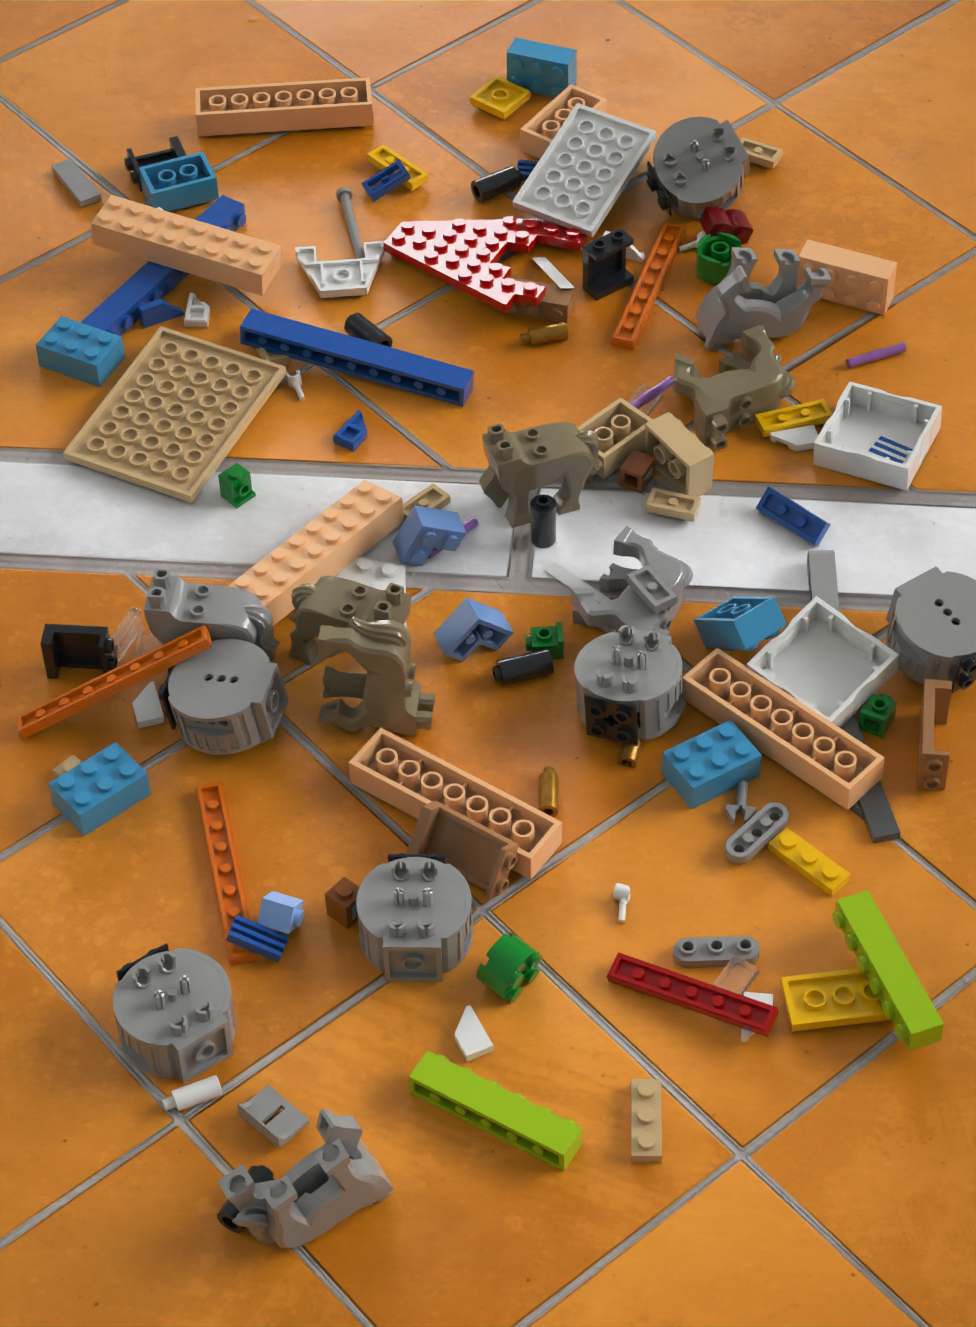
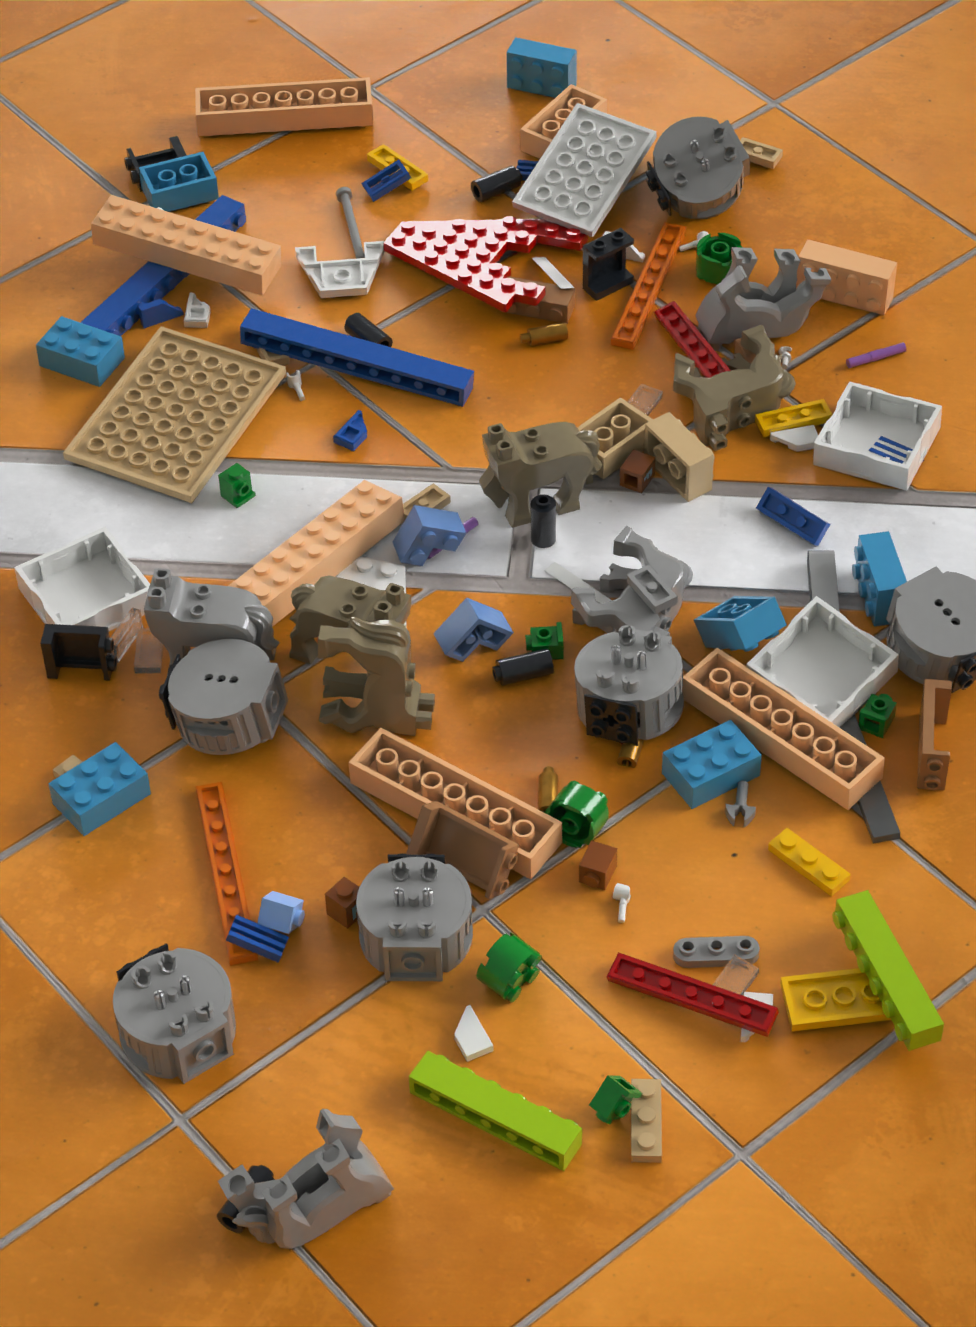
orange tile [16,625,212,739] -> none
light grey tile [52,158,102,208] -> none
white tile [132,681,165,728] -> none
white cylinder [162,1075,223,1111] -> none
light grey piece [237,1085,310,1149] -> none
yellow plate [470,75,531,120] -> none
medium lavender piece [629,376,673,409] -> none
tan plate [645,487,701,522] -> none
dark red brick [699,206,754,244] -> none
light grey plate [725,802,789,864] -> none
none -> white tile [14,526,150,631]
none -> green brick [545,781,609,848]
none -> dark orange brick [579,840,618,890]
none -> green brick [589,1075,643,1124]
none -> red tile [654,301,731,378]
none -> white hand [779,346,792,369]
none -> dark azure brick [852,531,907,627]

